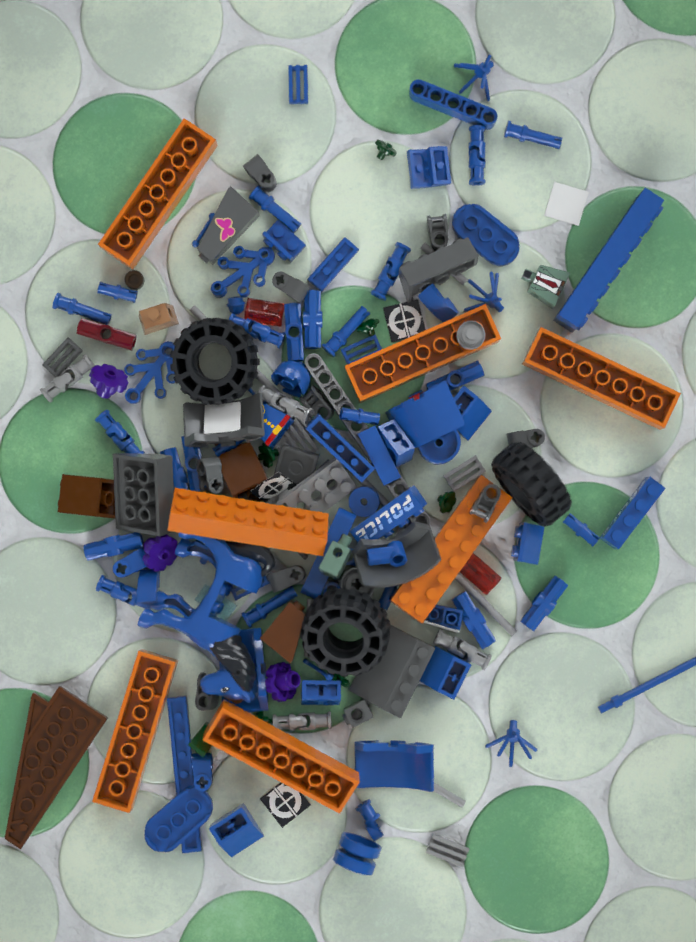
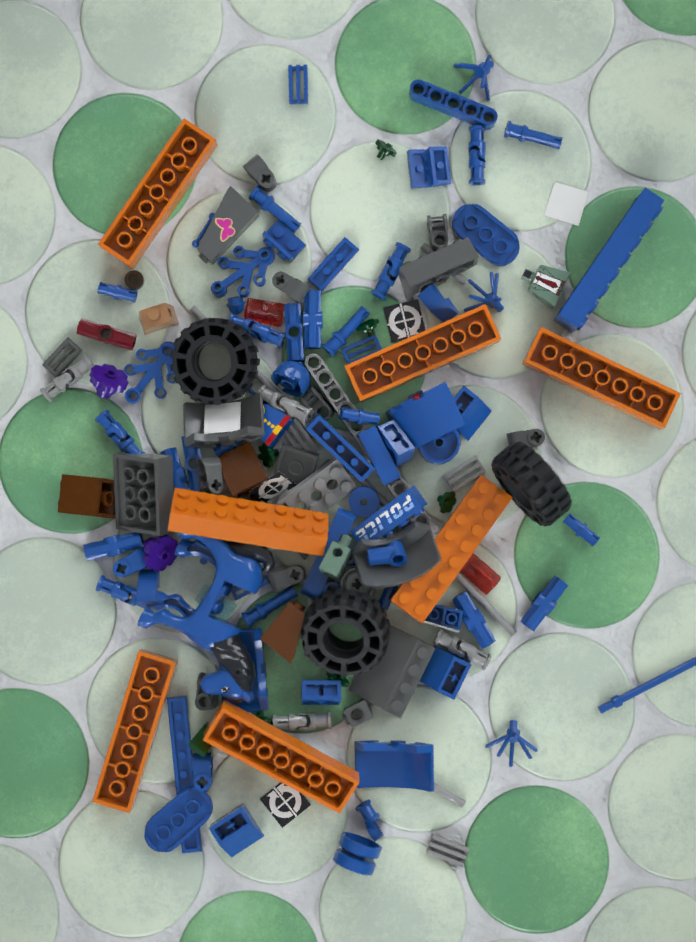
reddish brown wing [5,686,108,849] -> none
blue pin [52,293,112,325] -> none
dark purple plant [265,662,301,702] -> none
blue hinge [303,658,333,681] -> none
blue piece [425,360,485,391] -> none
light grey plate [456,321,485,350] -> none
dark grey piece [469,484,501,523] -> none
blue slope [511,522,544,565] -> none
blue brick [600,476,666,549] -> none

